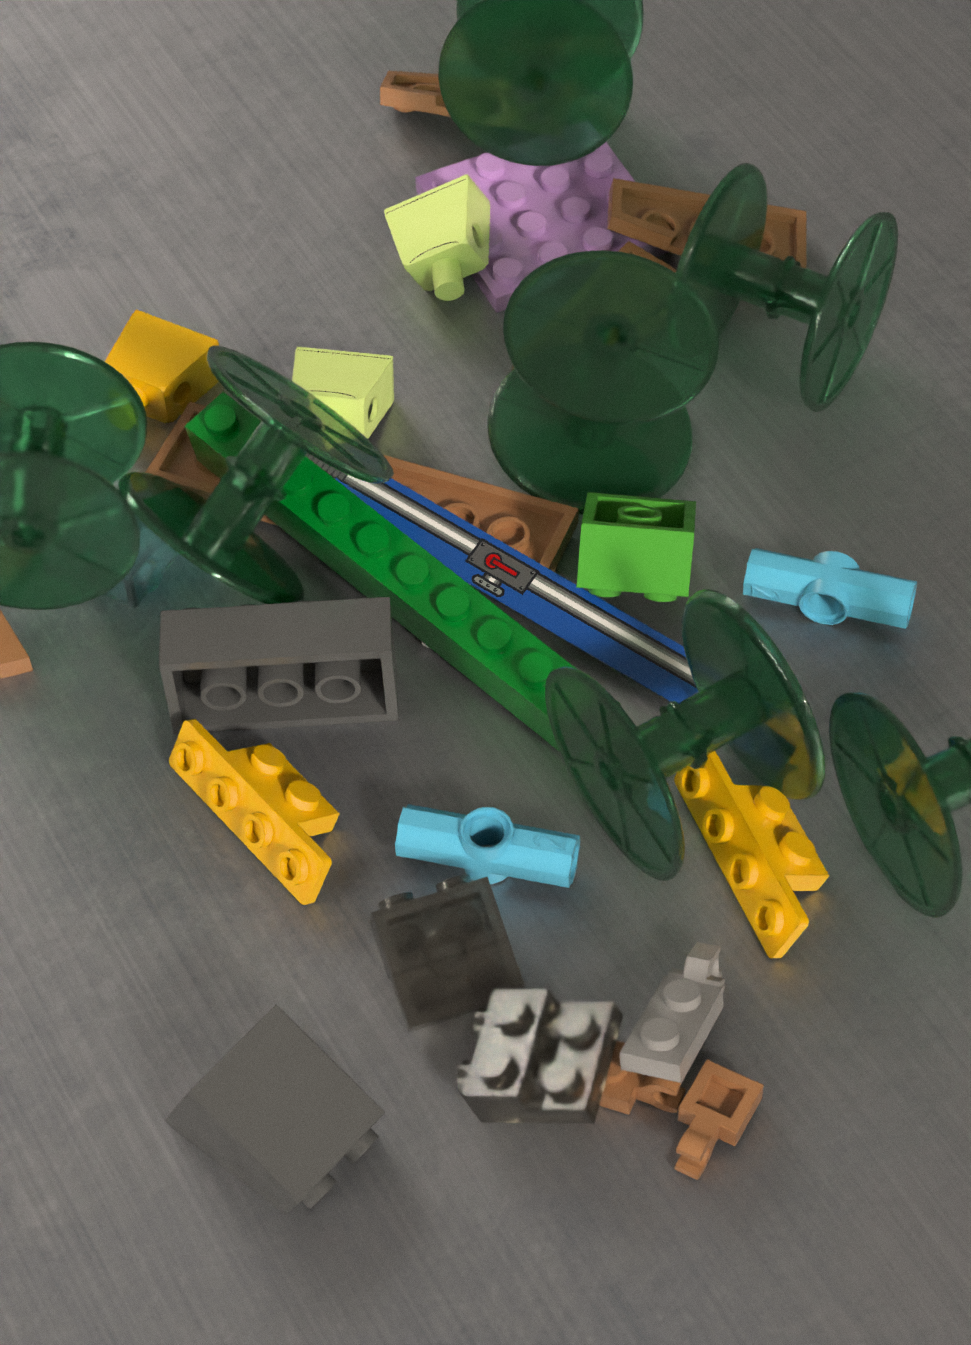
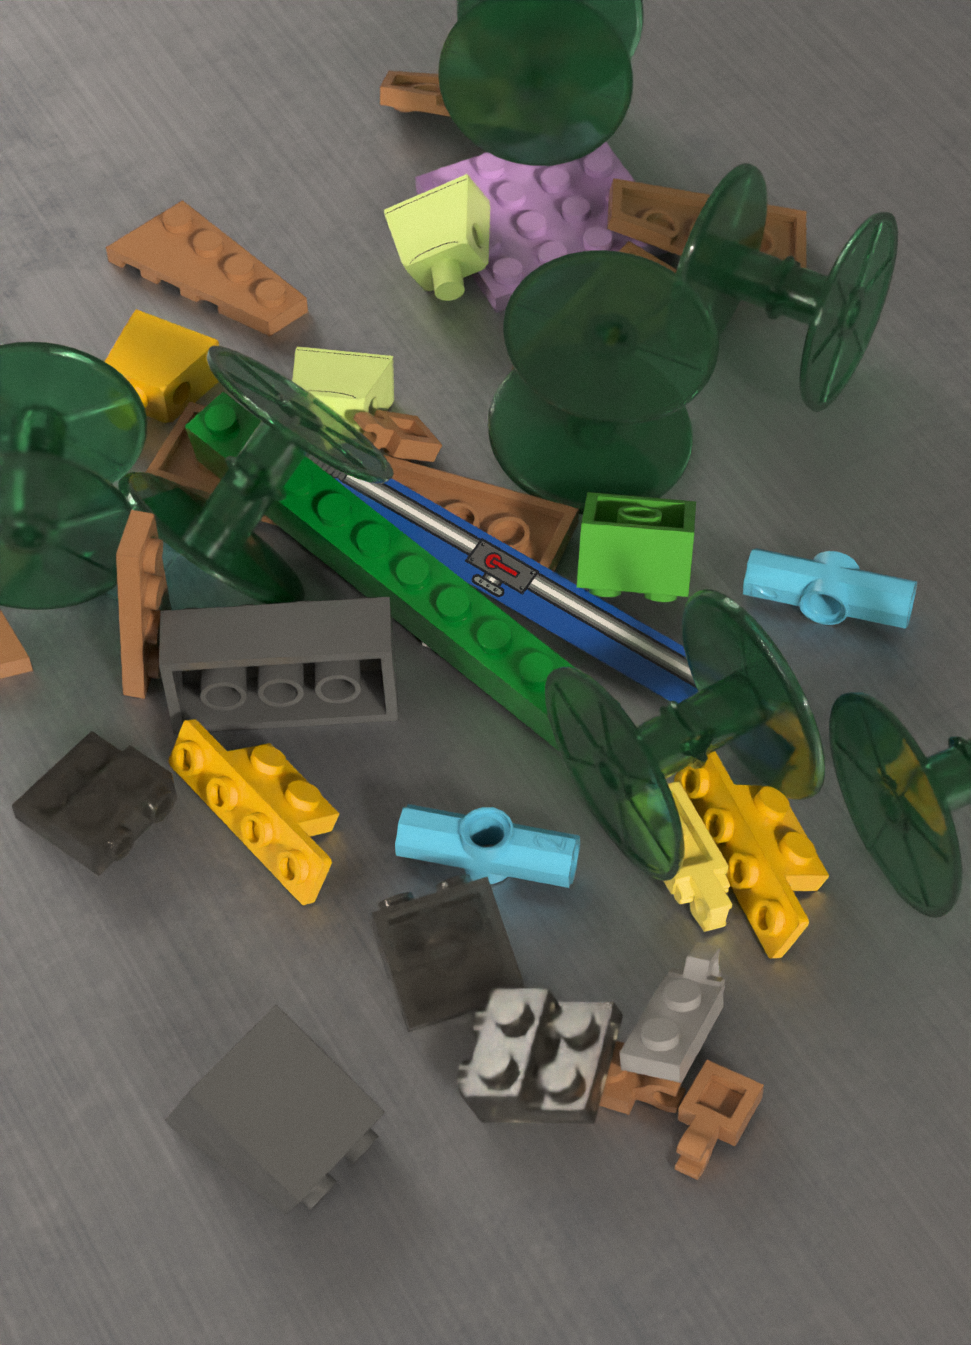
none -> clear smoke plate [12,731,178,876]
none -> medium nougat wing [106,200,308,336]
none -> medium nougat wing [116,510,172,699]
none -> medium nougat plate [342,410,442,462]
none -> light yellow hinge [622,781,732,932]

